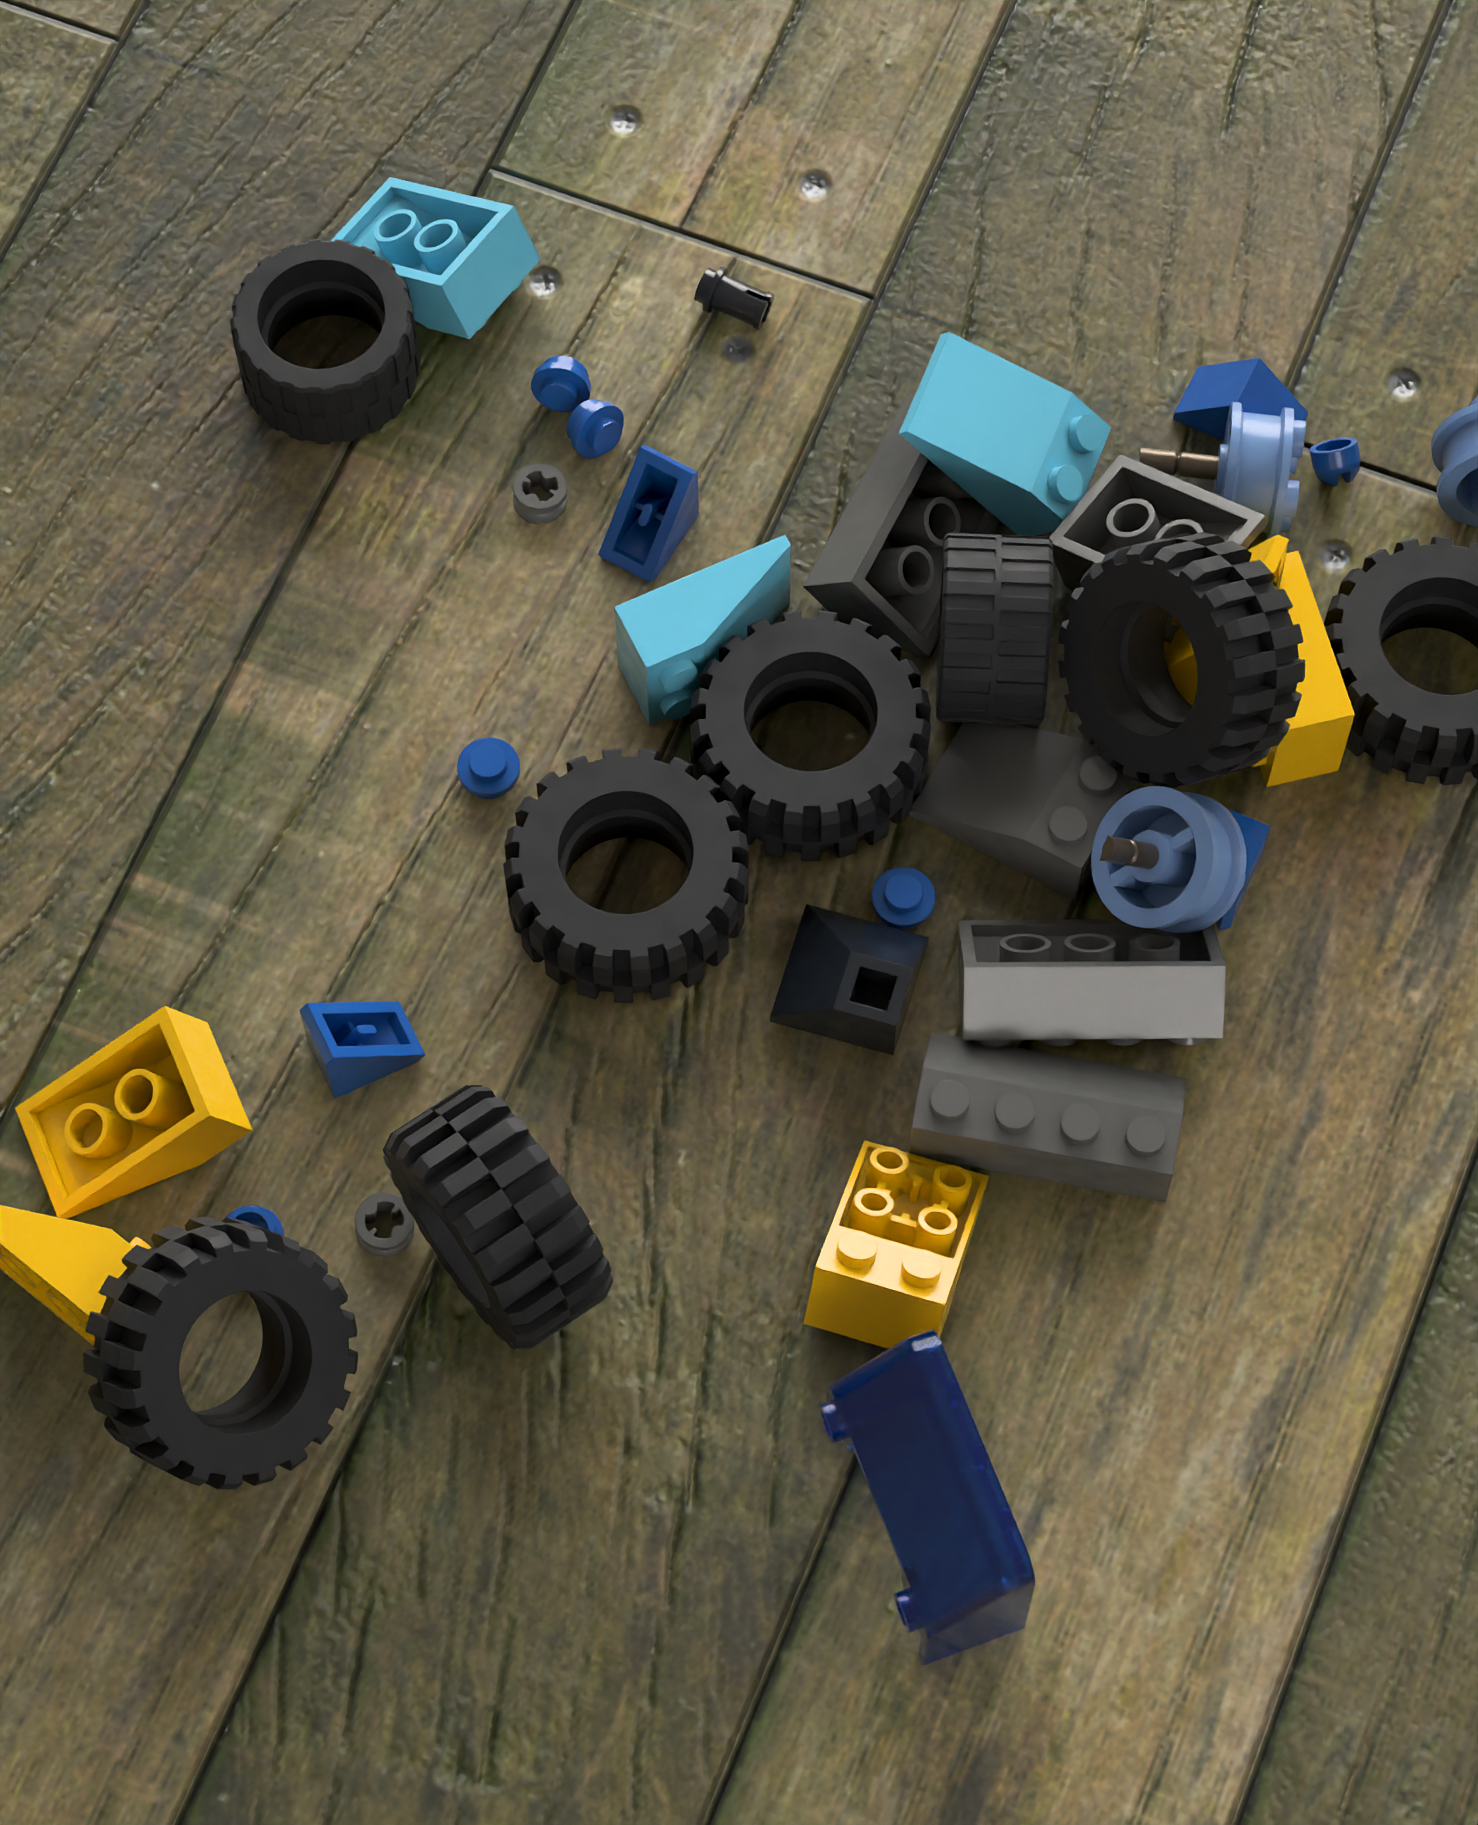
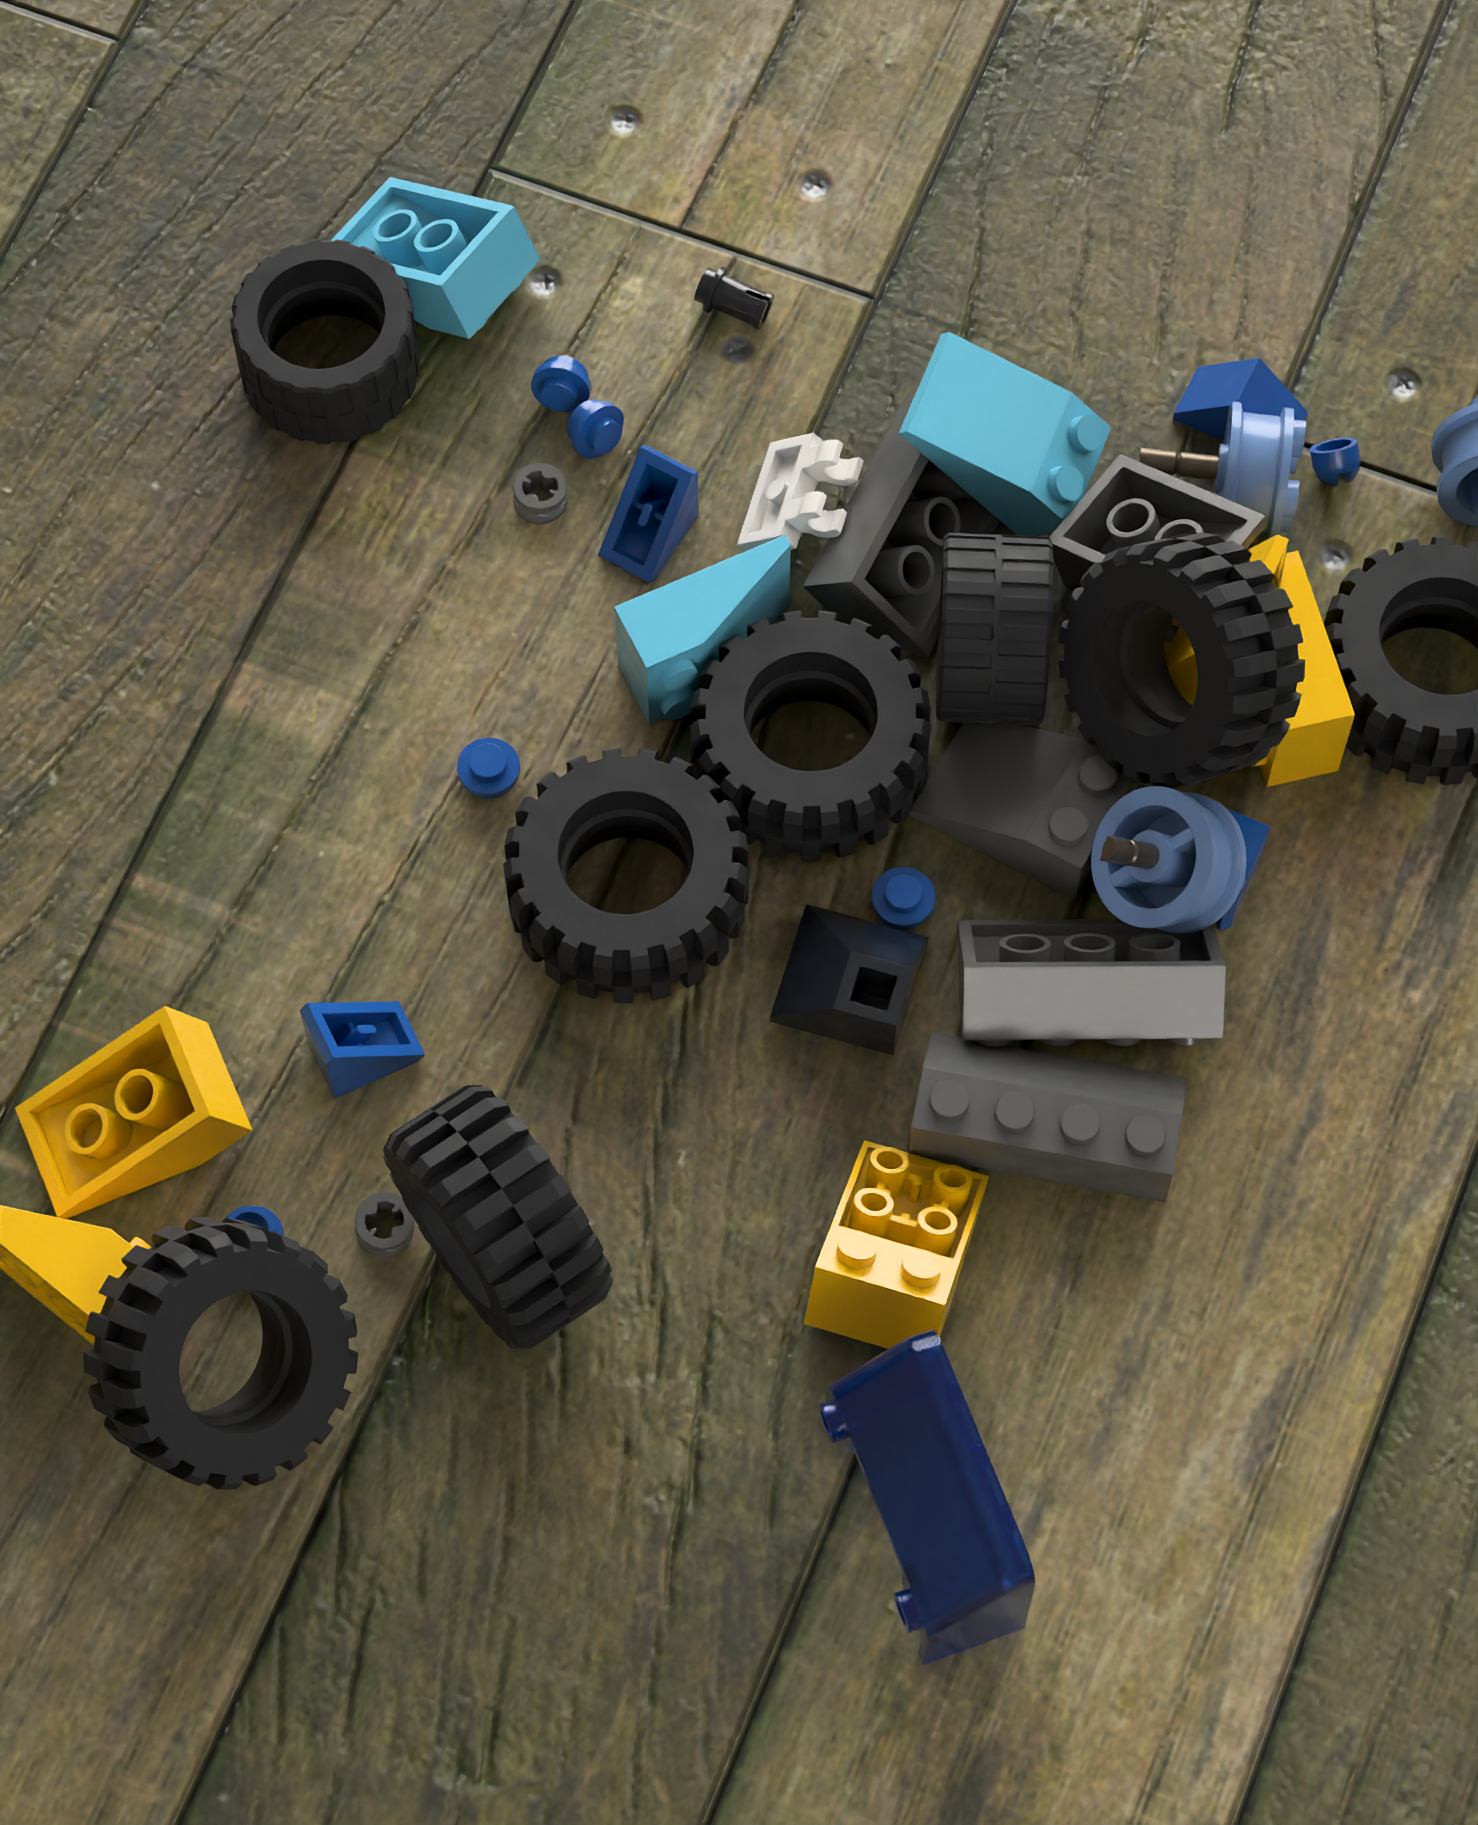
none -> white plate [737,432,863,551]

